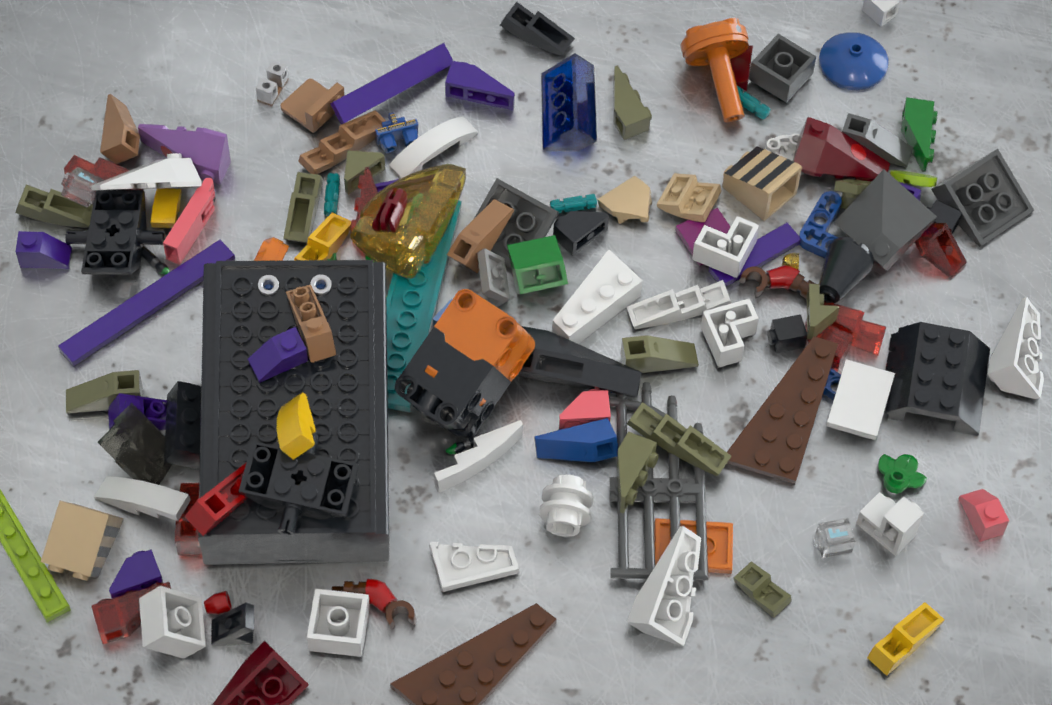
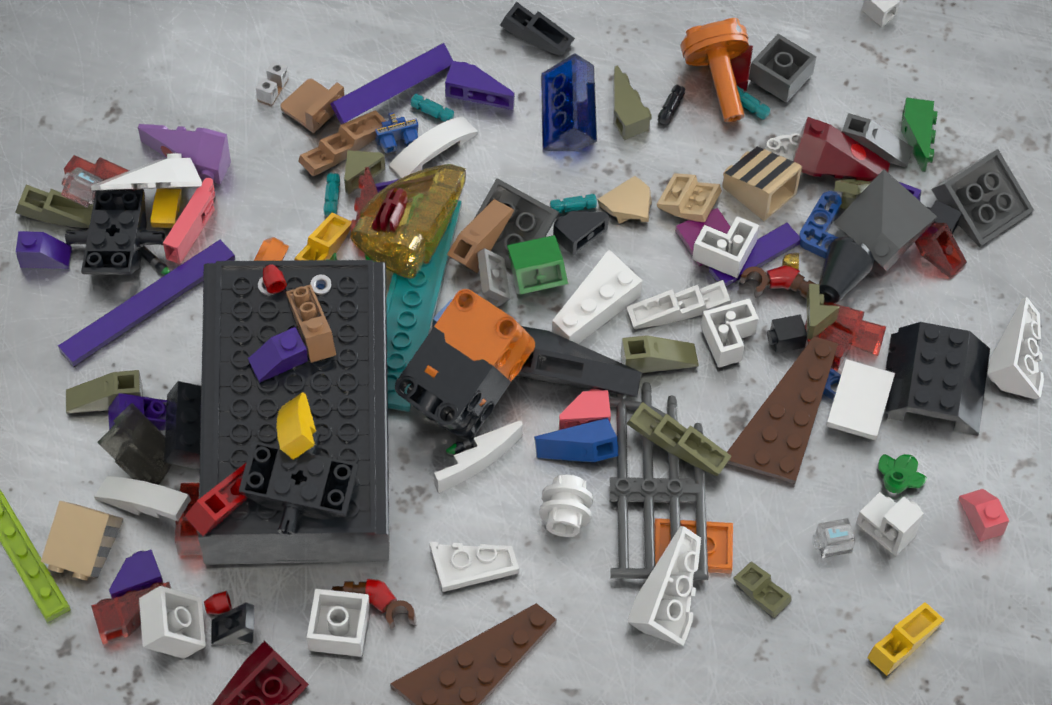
medium nougat slope [100,94,140,164] -> none
olive slope [283,172,323,243] -> none
olive slope [616,431,659,514] -> none
blue dish [819,32,889,90] -> none
lime tile [890,170,938,187] -> none
none -> red hose [263,265,287,294]
none -> teal axle [410,94,454,122]
none -> black axle [657,84,685,125]

